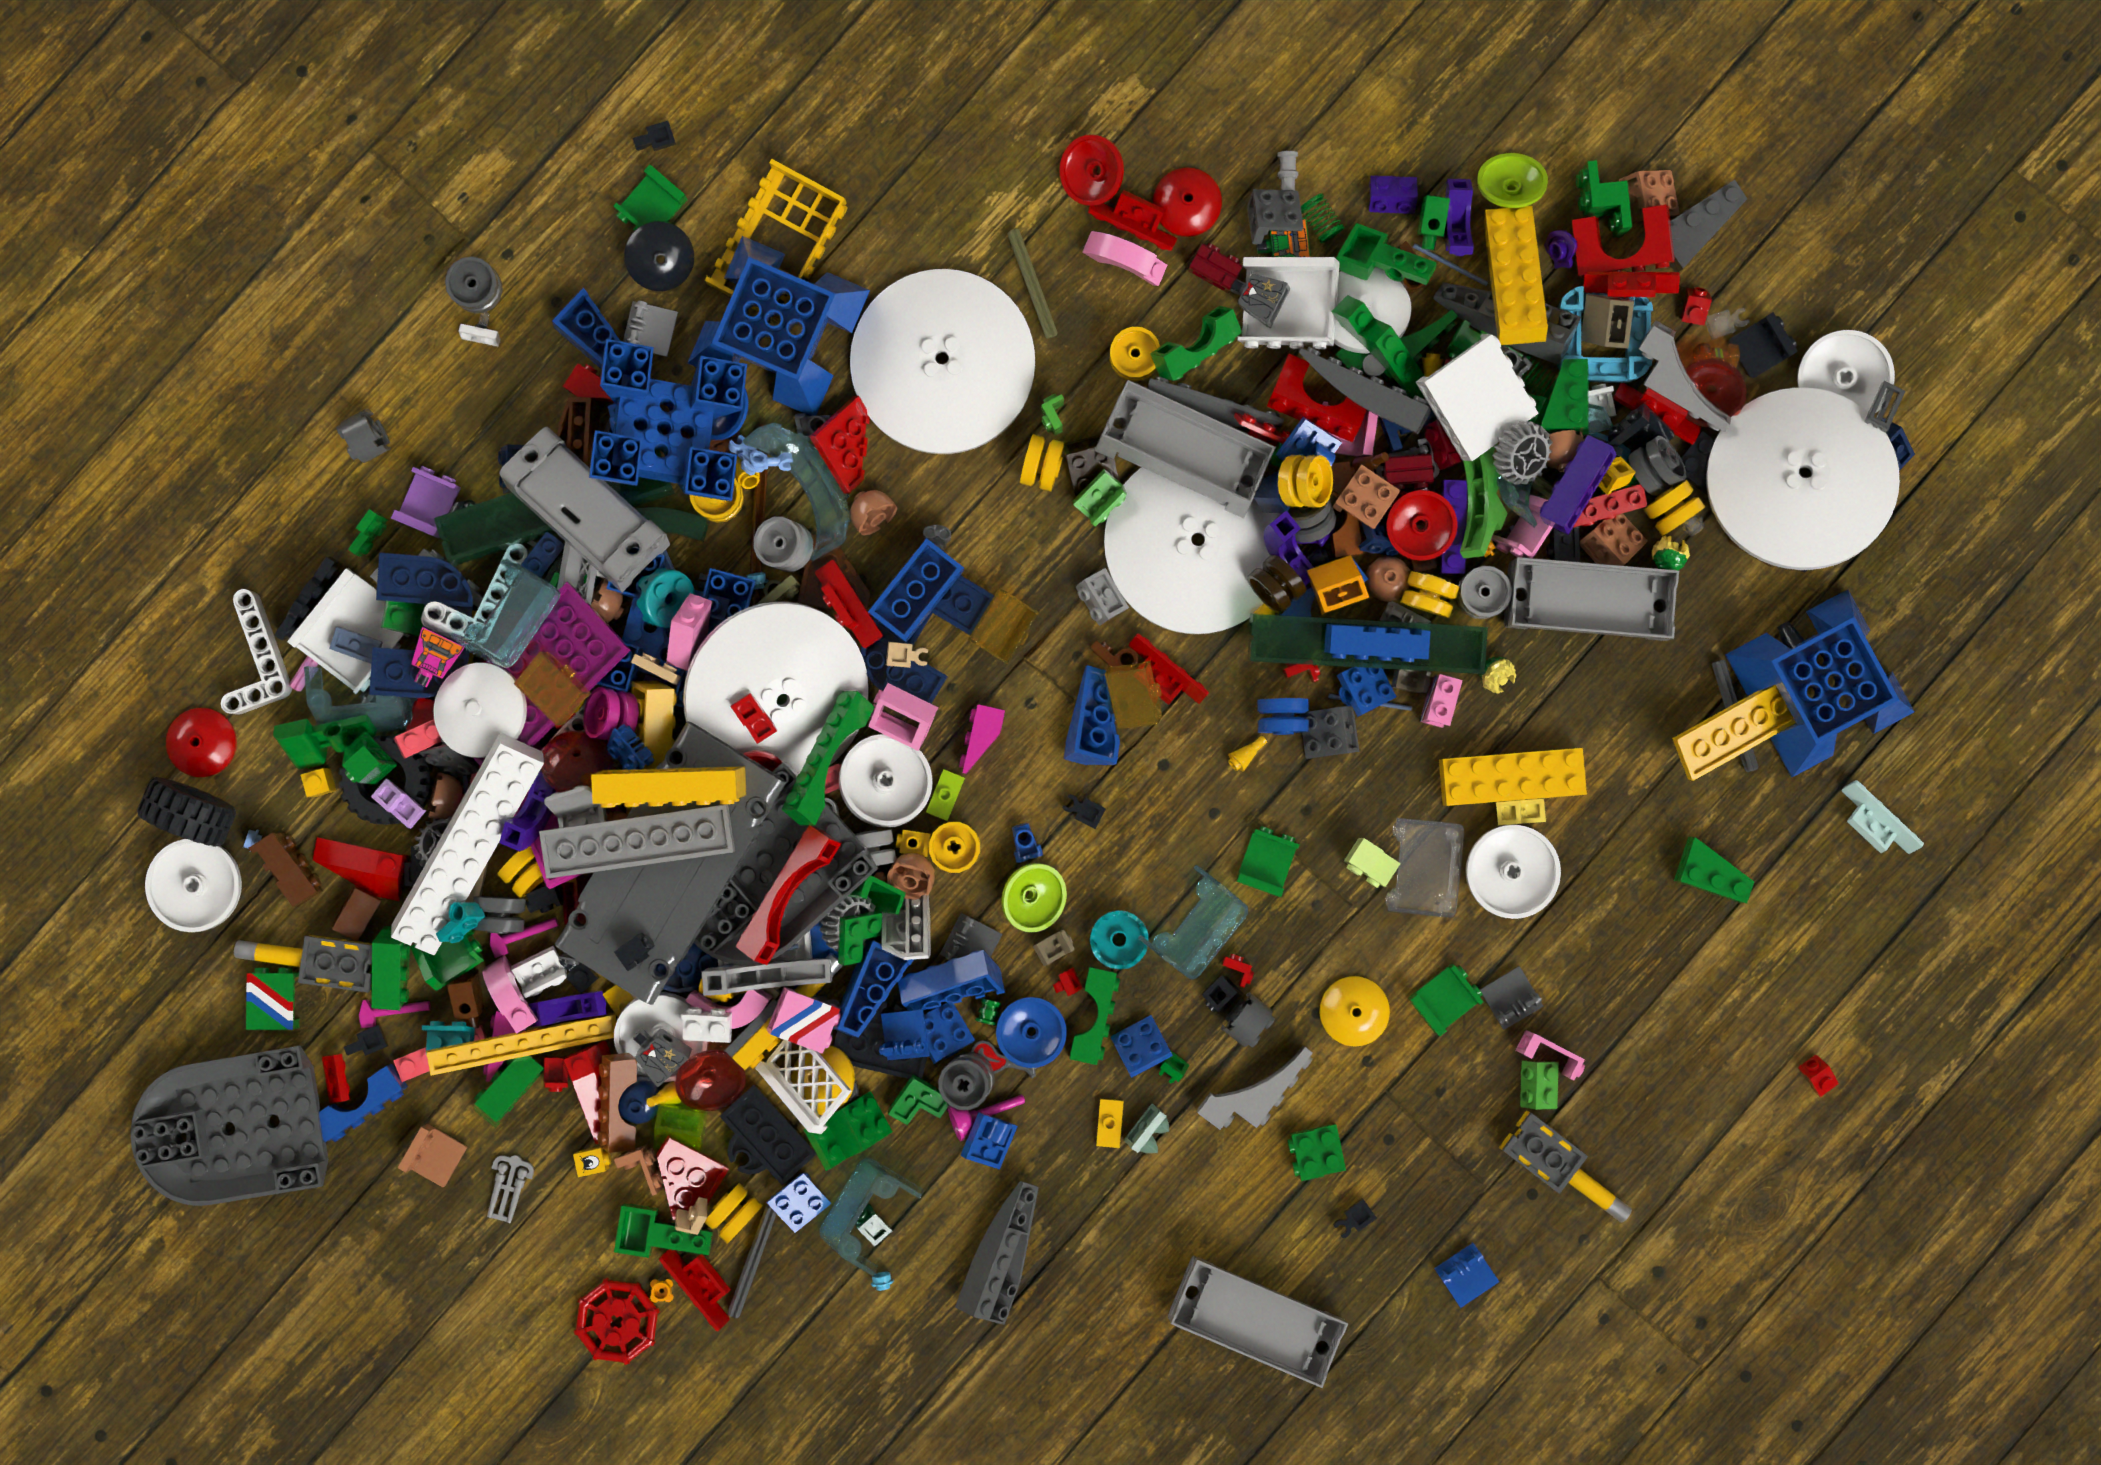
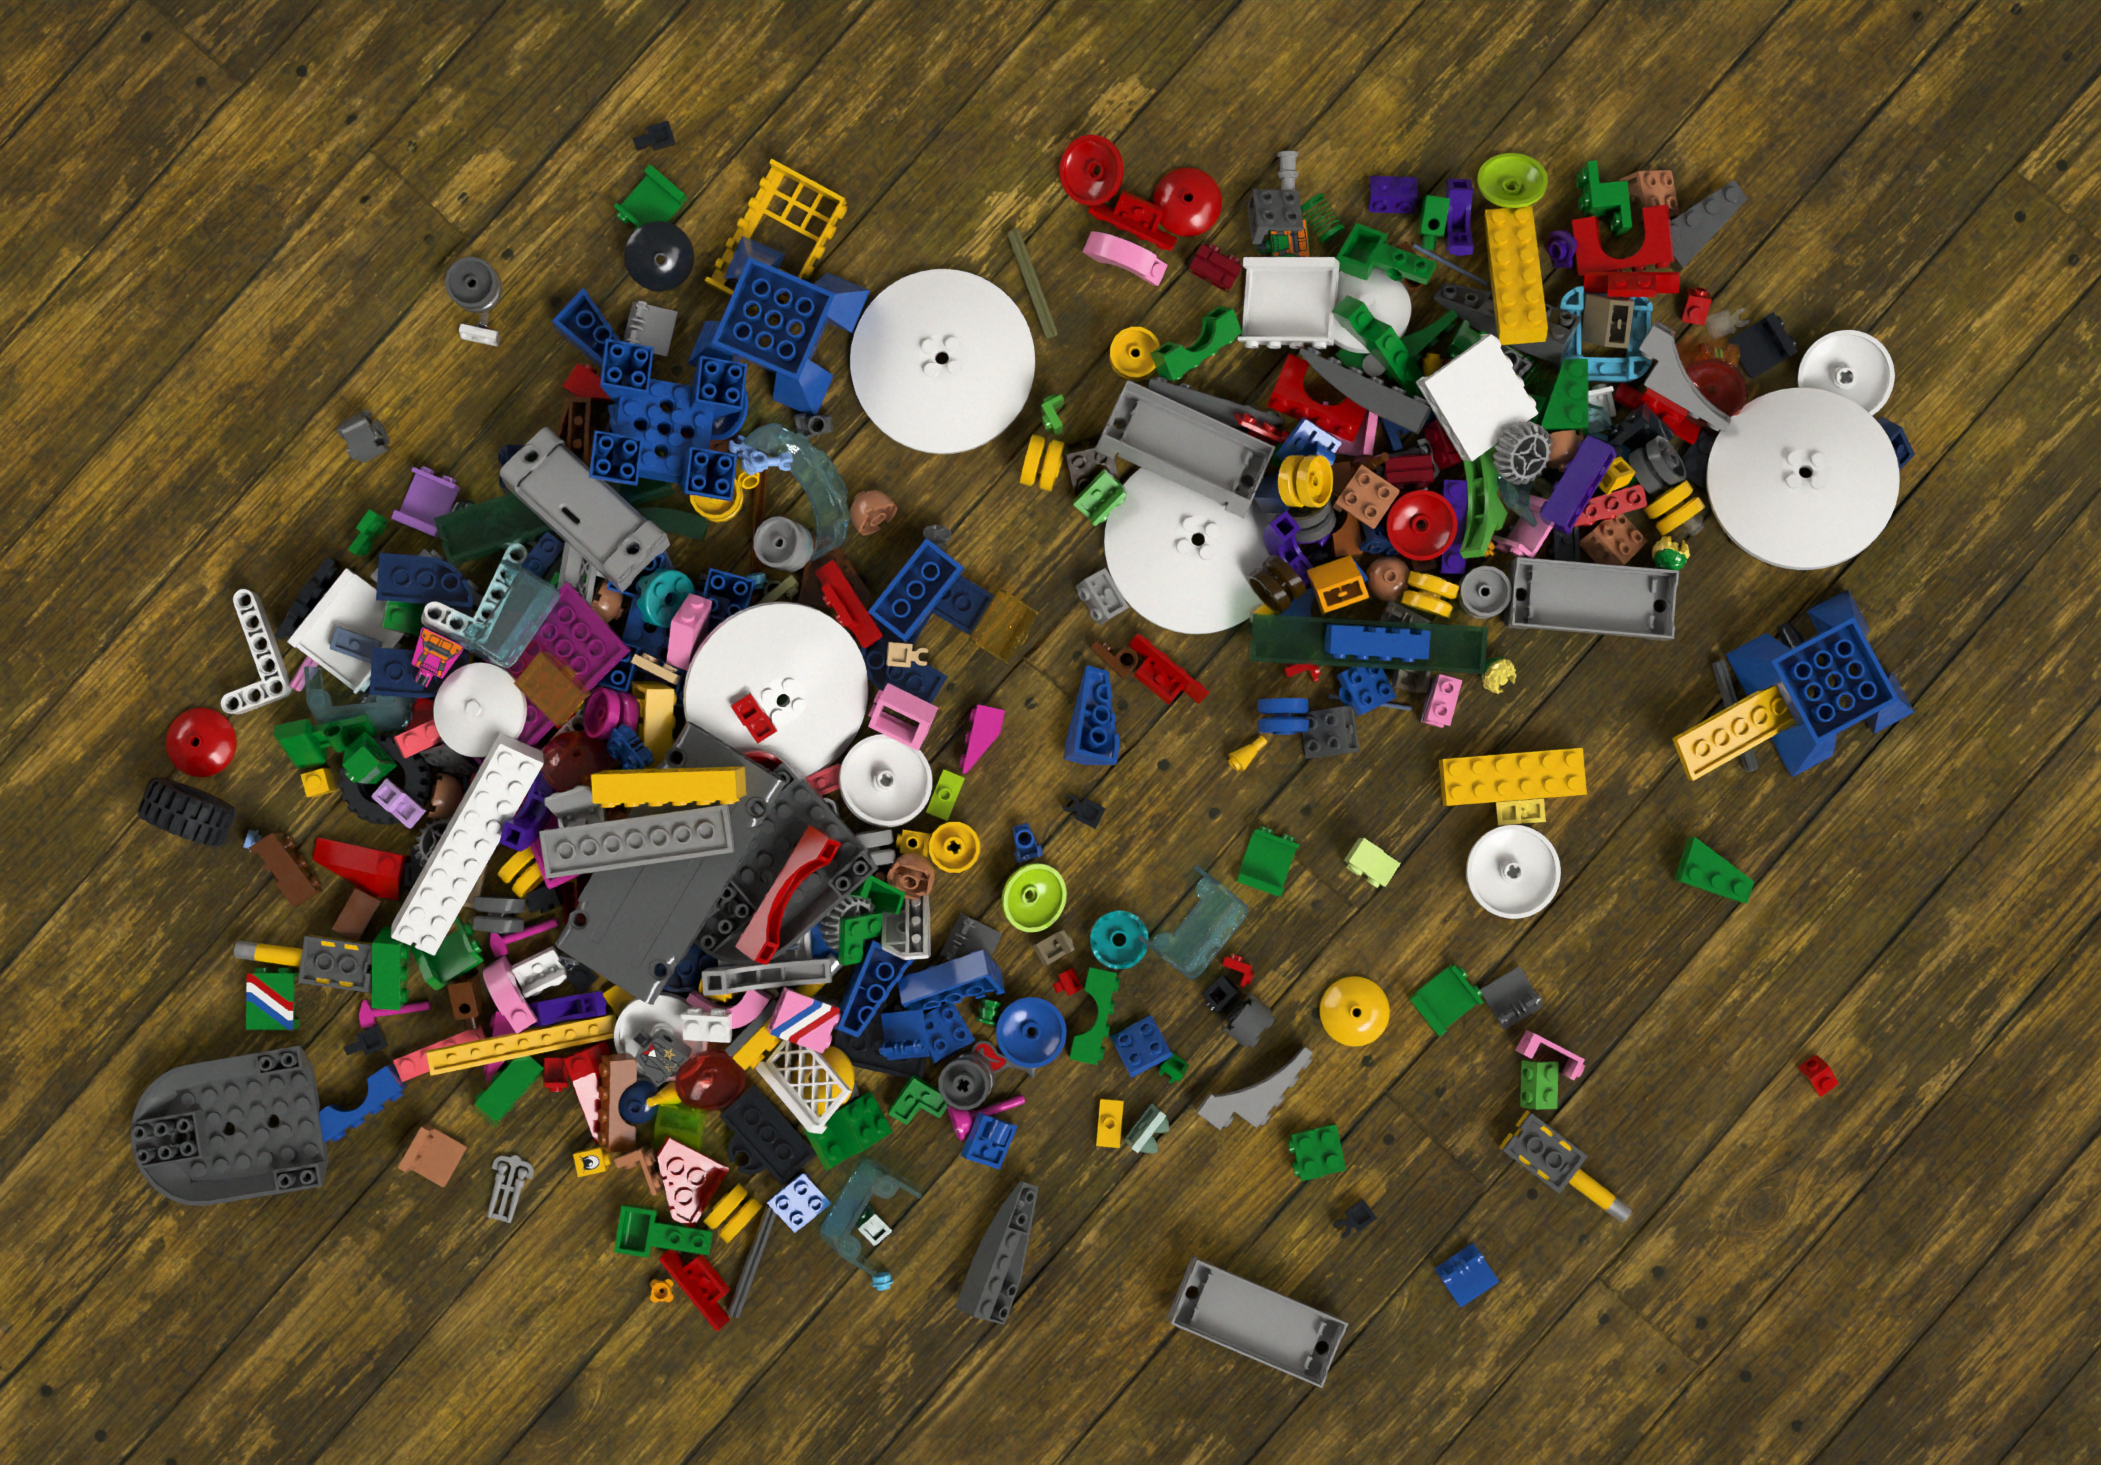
white dish [145,839,242,932] -> none
red plate [322,1054,350,1103] -> none
teal bracket [422,1021,475,1055] -> none
teal plate [436,902,485,943] -> none
red plate [573,1278,660,1365] -> none
black brick [614,933,655,971] -> none
tan bracket [675,1197,707,1235] -> none
green arch [781,691,875,826] -> none
red plate [810,396,870,494] -> none
clear yellow container [1105,661,1162,729] -> none
dark grey torso [1231,274,1290,328] -> none
clear windscreen [1386,818,1464,918] -> none
light aqua bracket [1842,780,1924,854] -> none
dark grey tile [1864,381,1905,432] -> none

